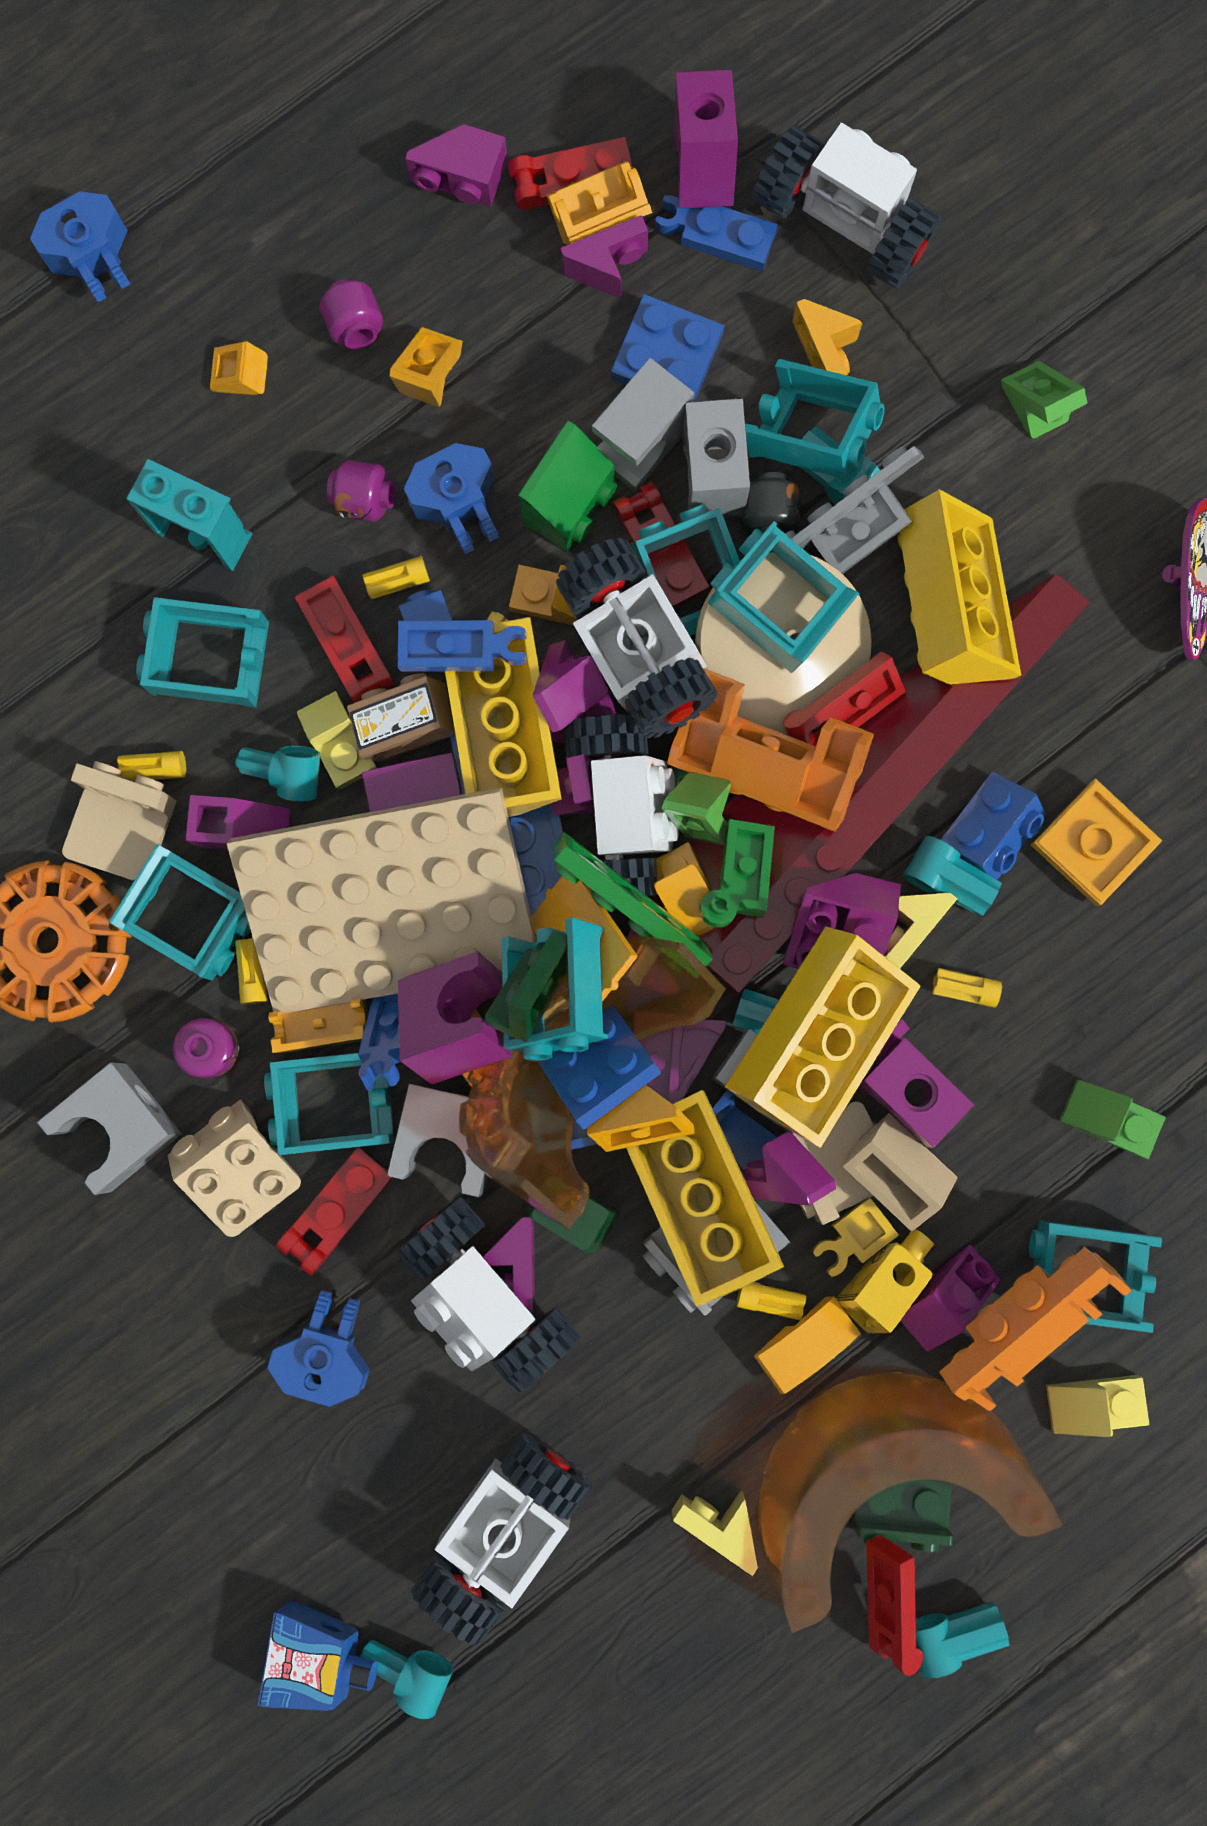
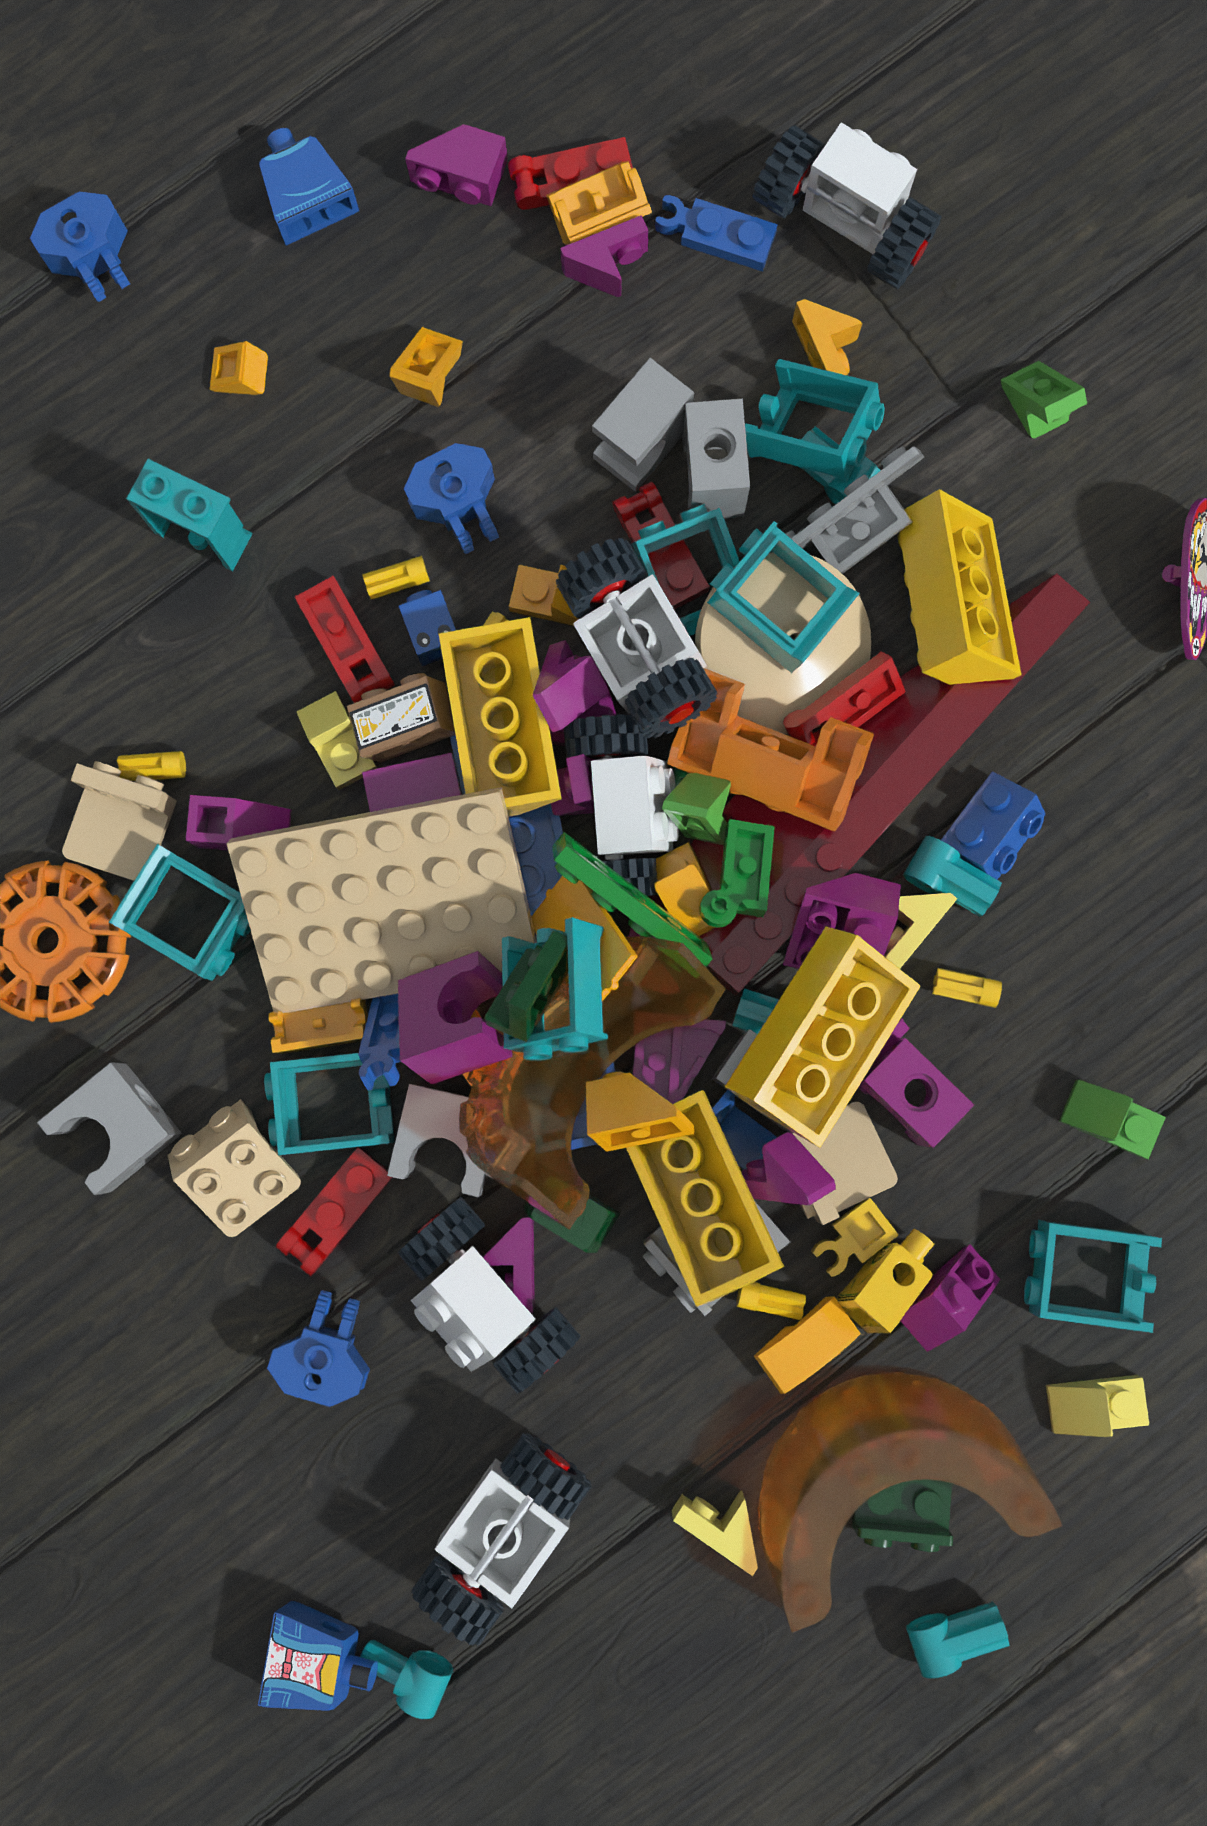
teal window [136,597,269,708] -> none
magenta head [173,1018,239,1078] -> none
teal axle [235,746,320,801] -> none
yellow piece [235,938,268,1005] -> none
magenta head [319,279,383,350] -> none
magenta head [327,460,396,522] -> none
blue plate [398,620,527,671] -> none
green slope [518,421,617,552] -> none
blue plate [538,1005,661,1130] -> none
blue plate [611,294,725,402] -> none
magenta piece [674,70,738,208] -> none
pearl dark grey head [742,472,800,534] -> none
tan brick [842,1113,958,1232] -> none
red plate [866,1534,923,1676] -> none
orange bracket [939,1247,1132,1412] -> none
light orange plate [1031,778,1162,907] -> none
none -> blue torso [259,128,359,246]

